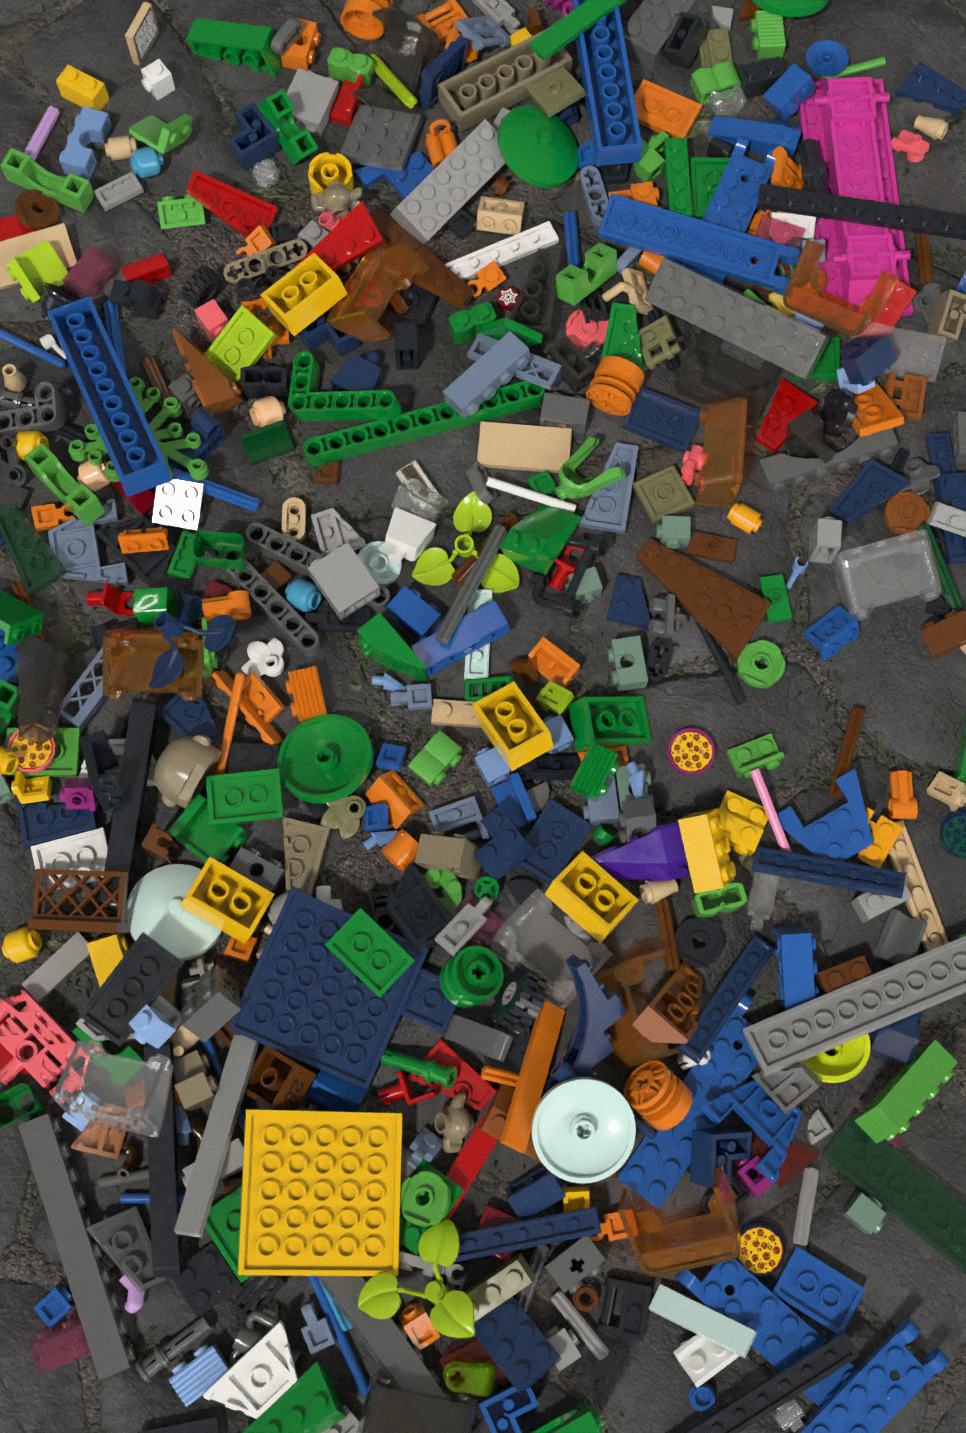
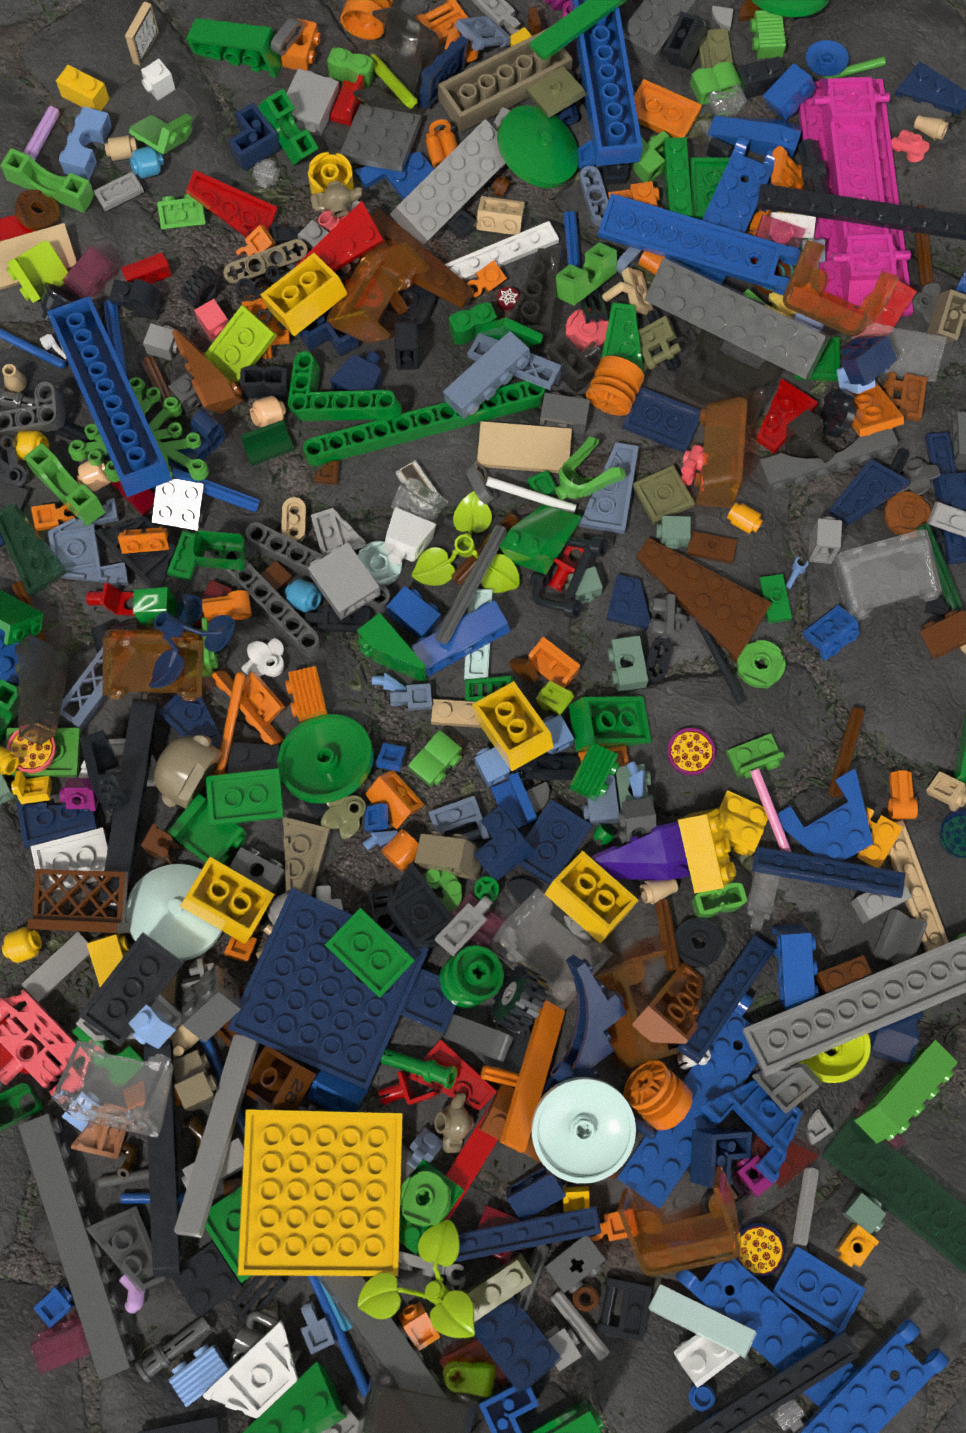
medium blue bar [176,1103,192,1145] -> none
none -> light grey brick [143,324,179,361]
none -> light orange brick [835,1224,879,1267]

